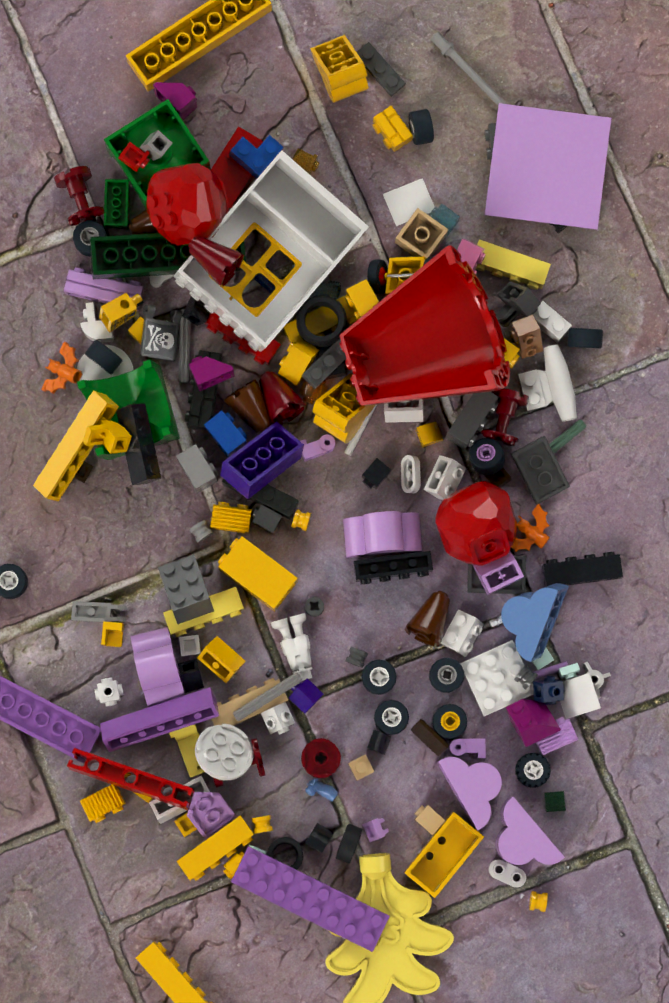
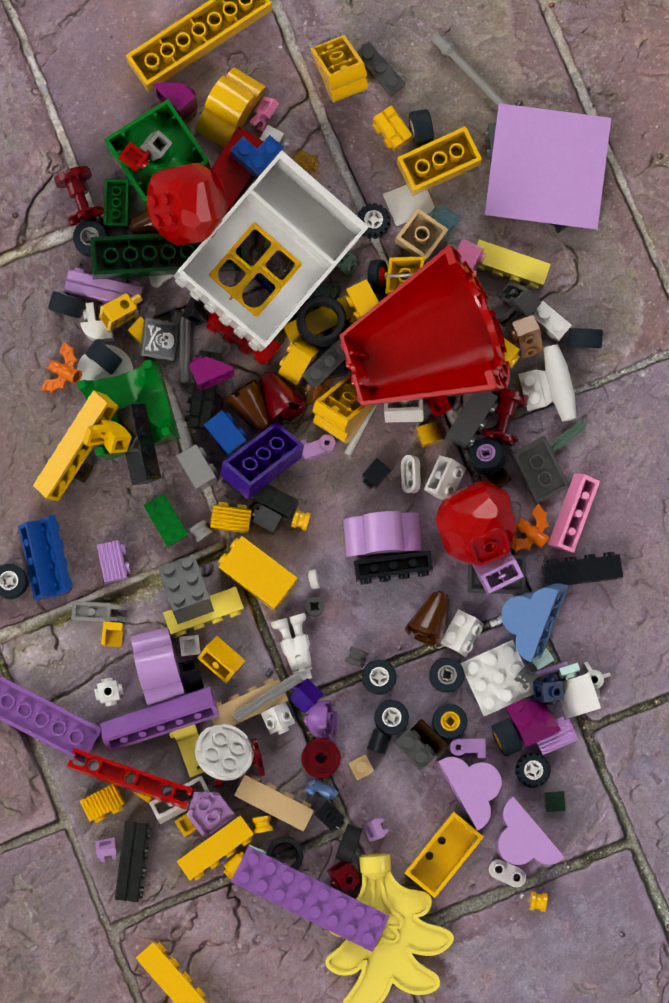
dark red cone [188,236,244,286] -> none
black brick [305,823,334,853] -> none
tan brick [414,805,445,835] -> none
none -> blue brick [18,515,72,601]
none -> black wheel [48,291,85,318]
none -> lavender tile [95,837,117,862]
none -> lavender brick [97,540,131,584]
none -> pearl dark grey brick [115,821,152,902]
none -> green piece [143,494,188,548]
none -> yellow brick [195,67,267,148]
none -> tan brick [234,773,314,832]
none -> bright pink plate [249,96,279,132]
none -> white plate [260,125,284,143]
none -> medium lavender cylinder [304,700,338,739]
none -> white tile [308,569,320,589]
none -> black brick [314,801,345,831]
none -> dark red brick [327,860,360,893]
none -> sand green bracket [336,251,360,277]
none -> black wheel [357,203,391,239]
none -> dark grey brick [393,729,435,771]
none -> yellow brick [397,126,482,196]
none -> red plate [426,397,452,418]
none -> black wheel [491,718,522,757]
none -> bright pink brick [548,473,600,553]

